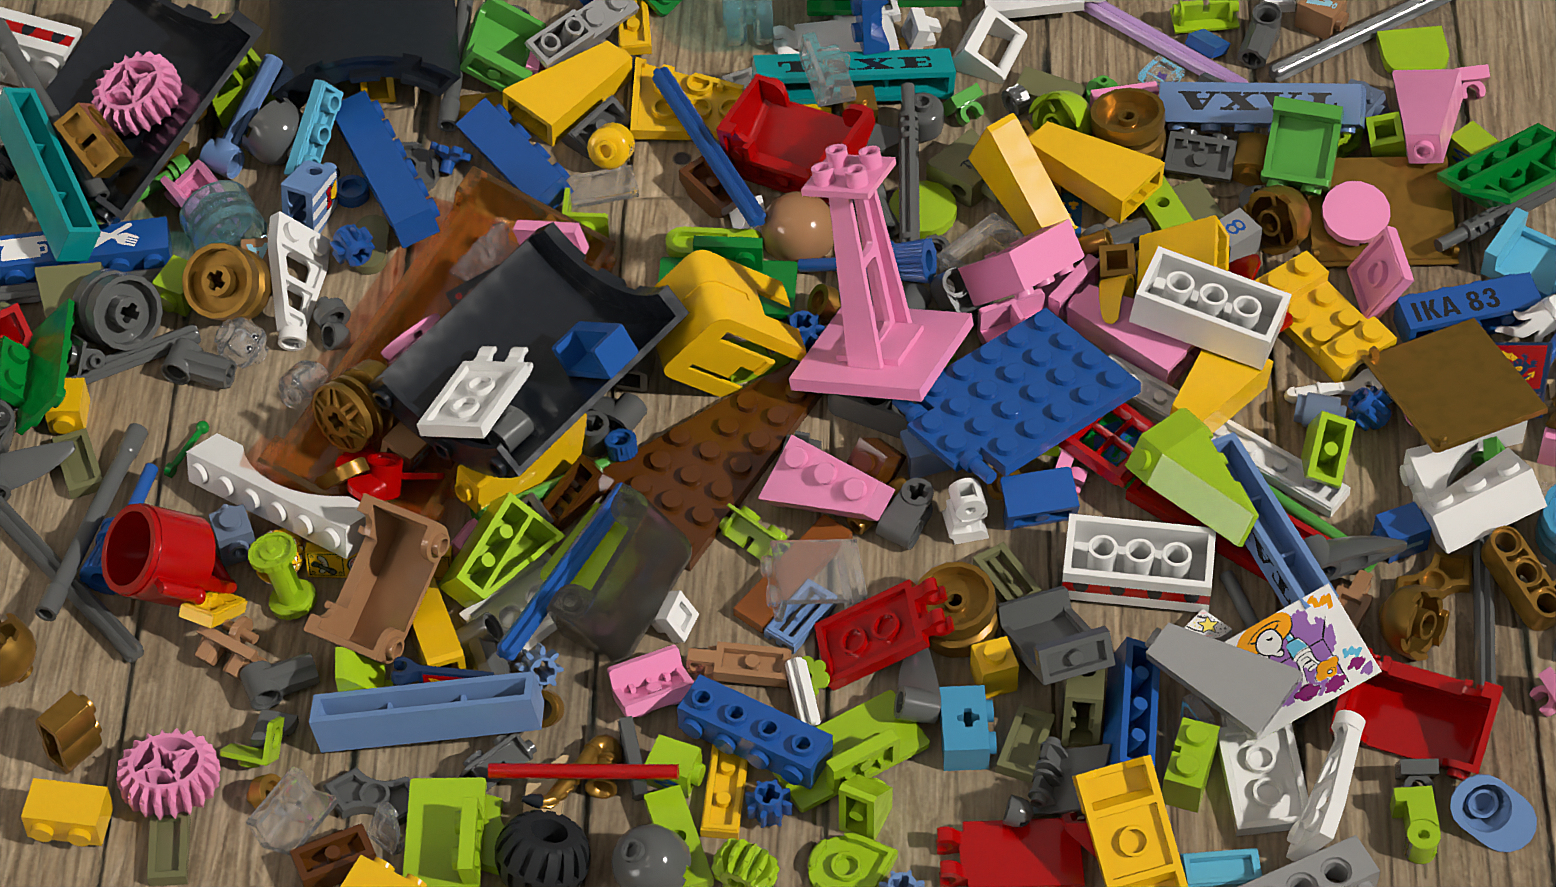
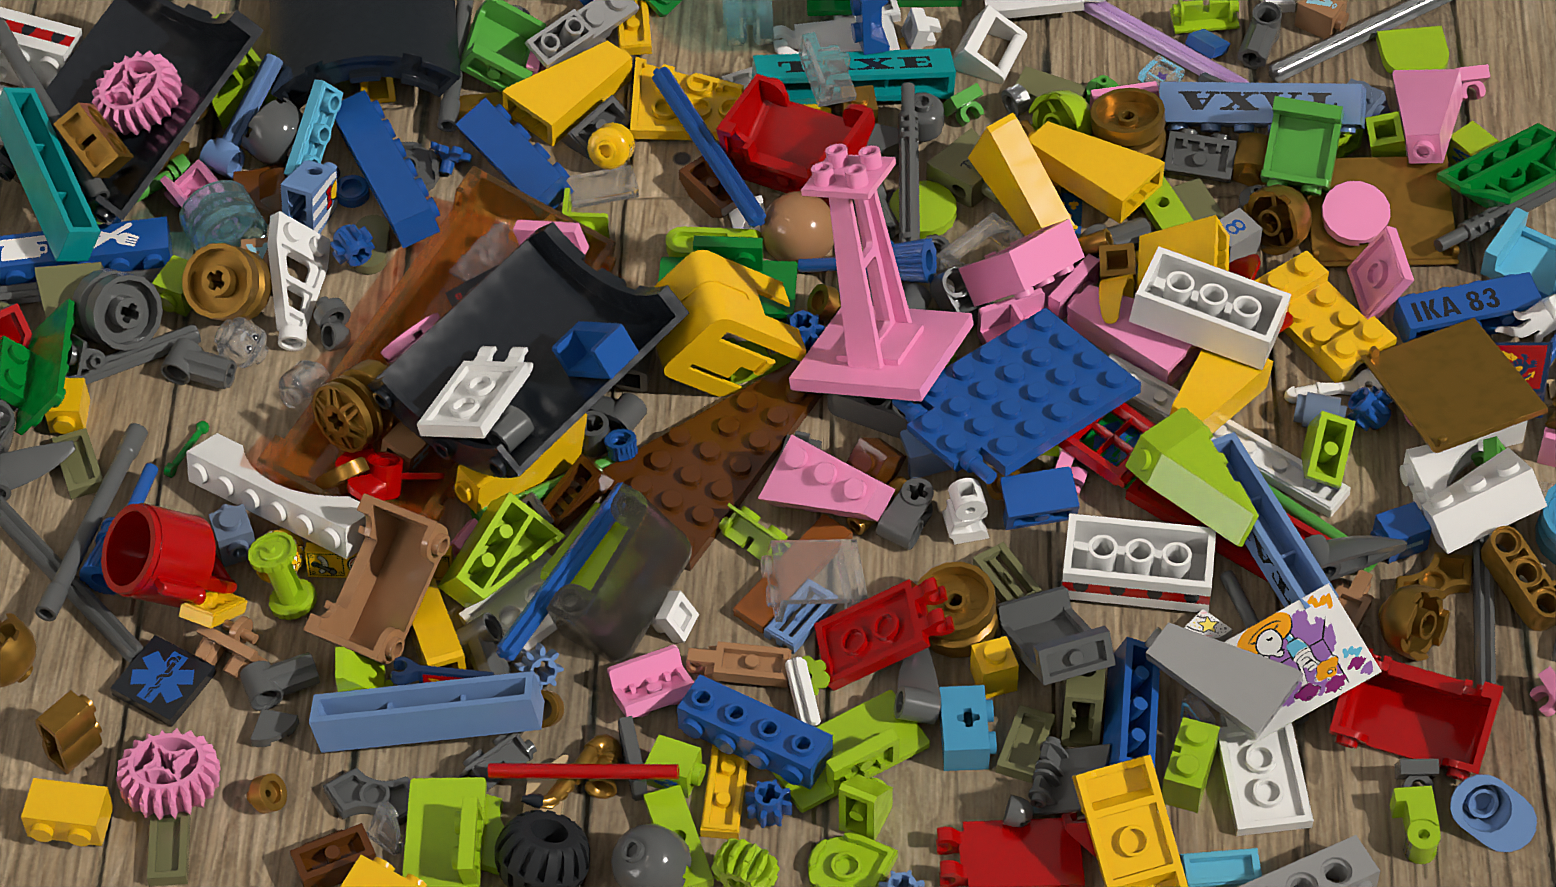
lime bracket [219,716,285,768] -> none
clear panel [246,767,338,856] -> none
white plate [1286,710,1366,862] -> none
none -> black tile [110,635,216,727]
none -> reddish brown slope [233,164,287,226]

